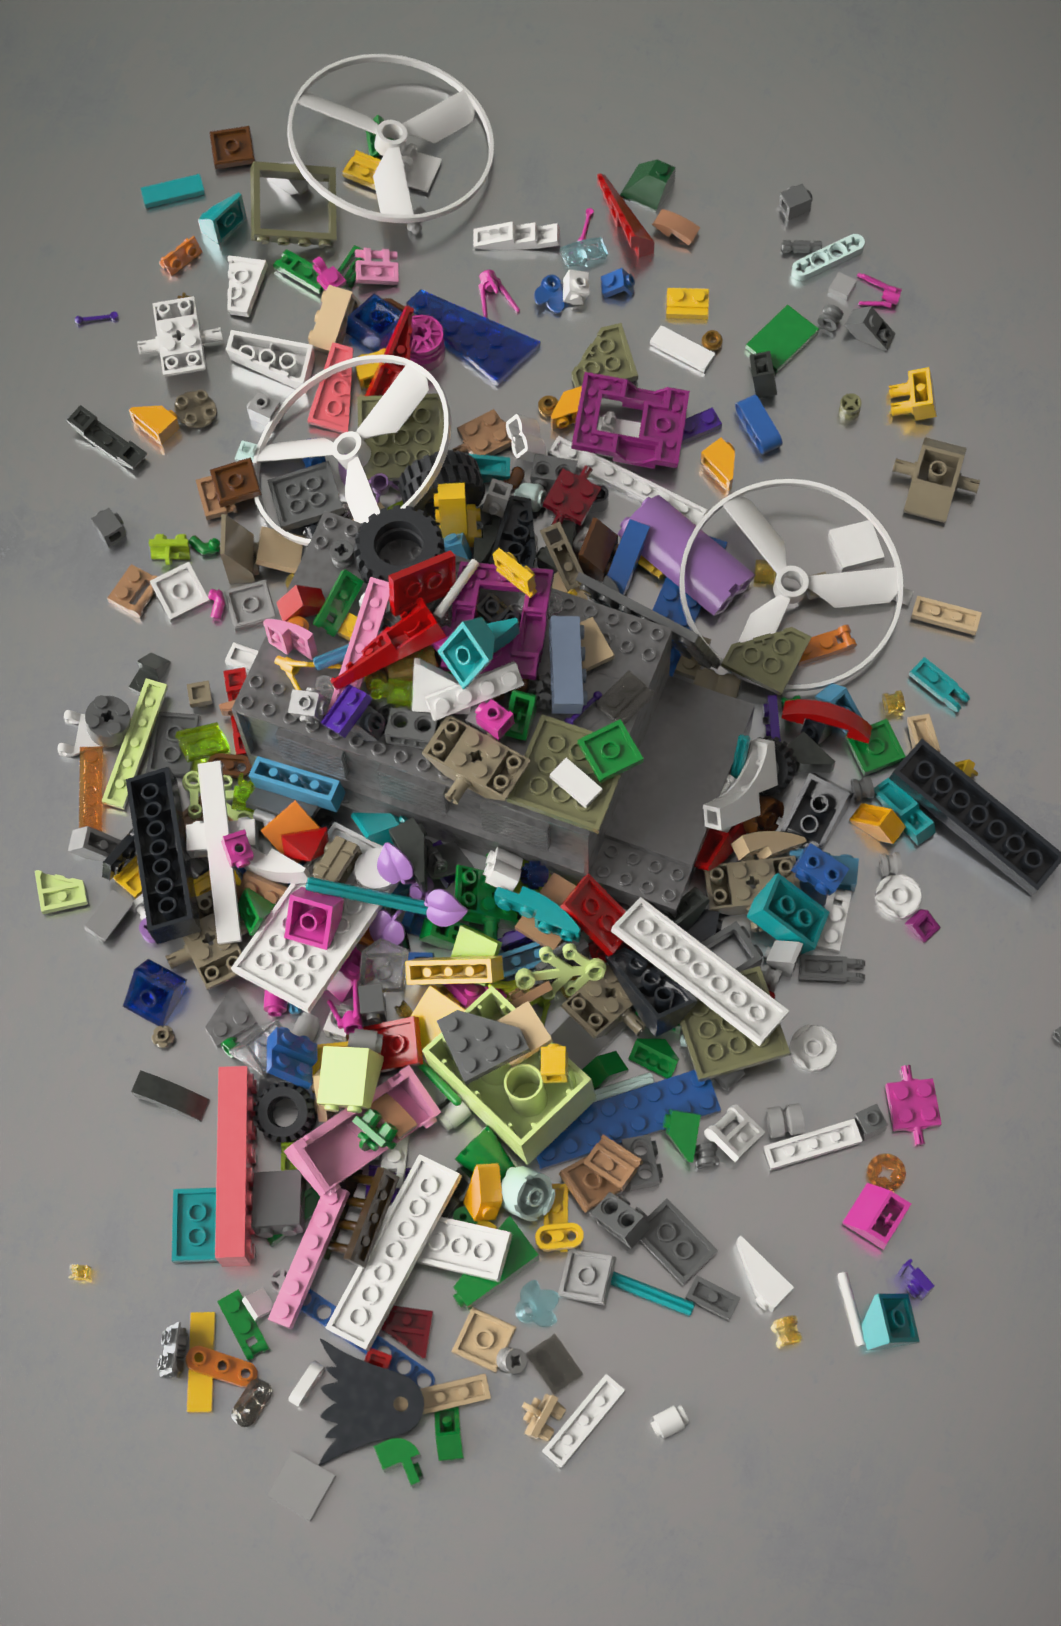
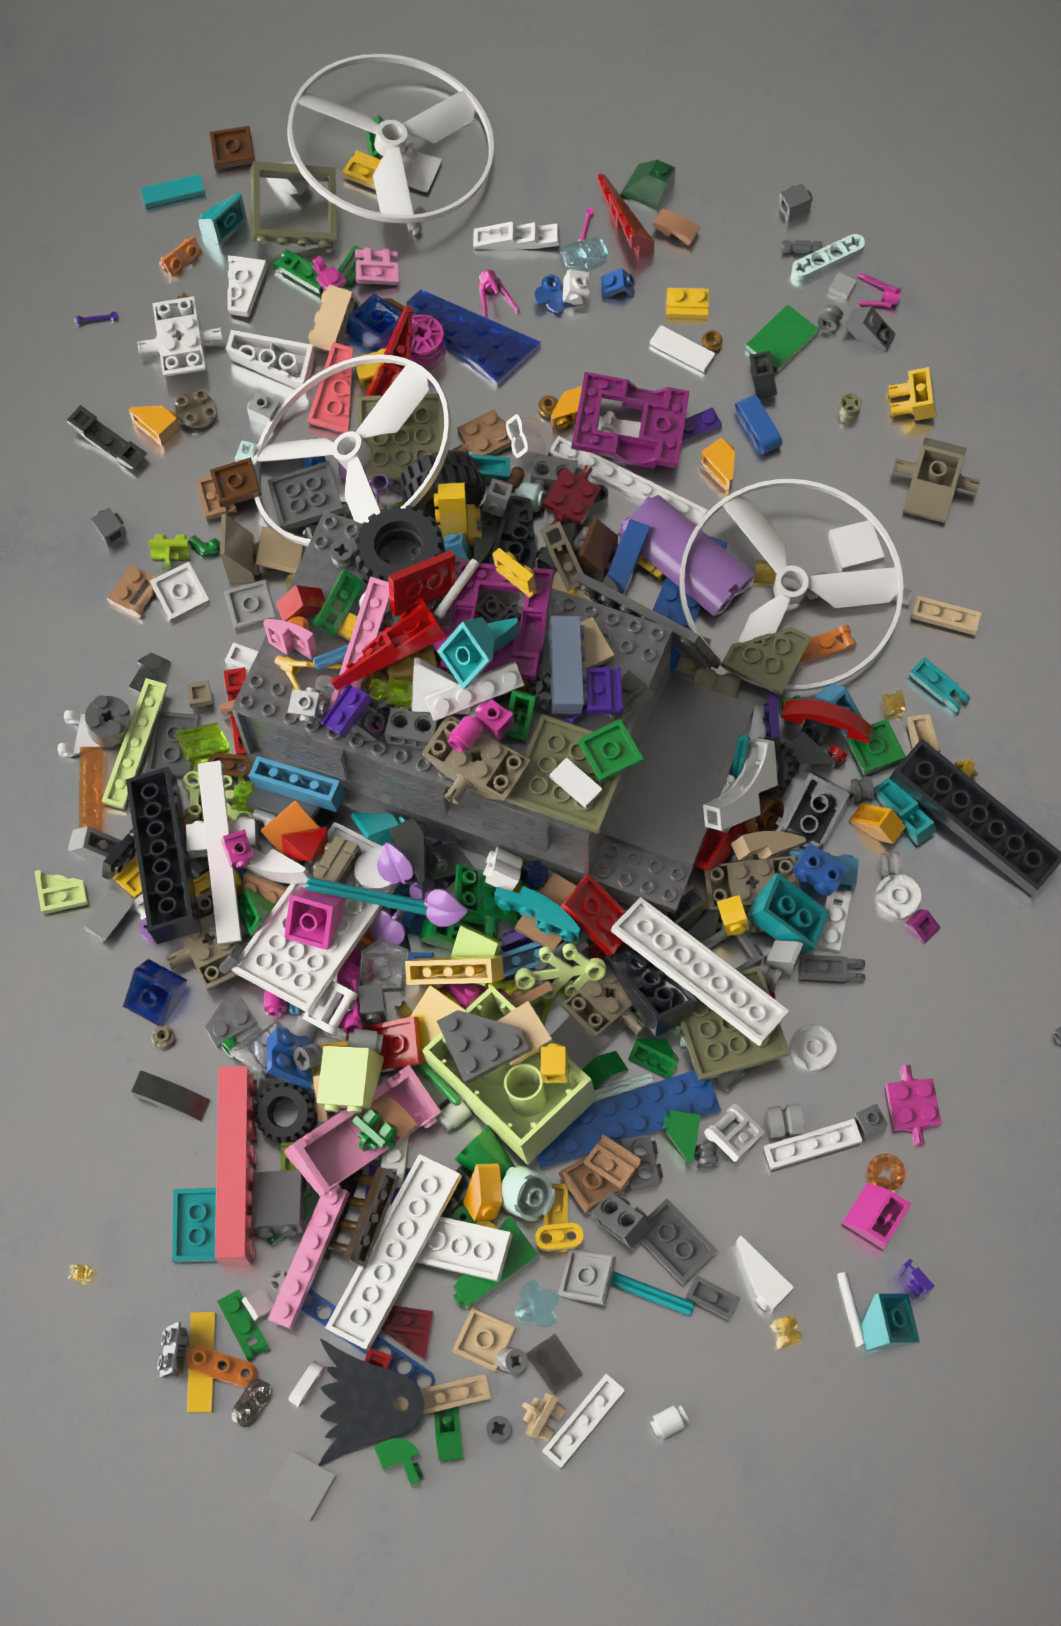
dark pink arm [208,589,225,619] -> none
olive plate [571,323,638,388] -> none
none -> dark grey tile [218,943,244,974]
none -> dark grey wheel [294,1043,323,1071]
none -> white plate [303,981,358,1036]
none -> dark pink brick [448,716,483,753]
none -> dark grey wheel [486,1416,512,1443]
none -> dark purple plate [586,667,623,715]
none -> yellow brick [717,895,750,936]
none -> red plate [827,745,848,765]

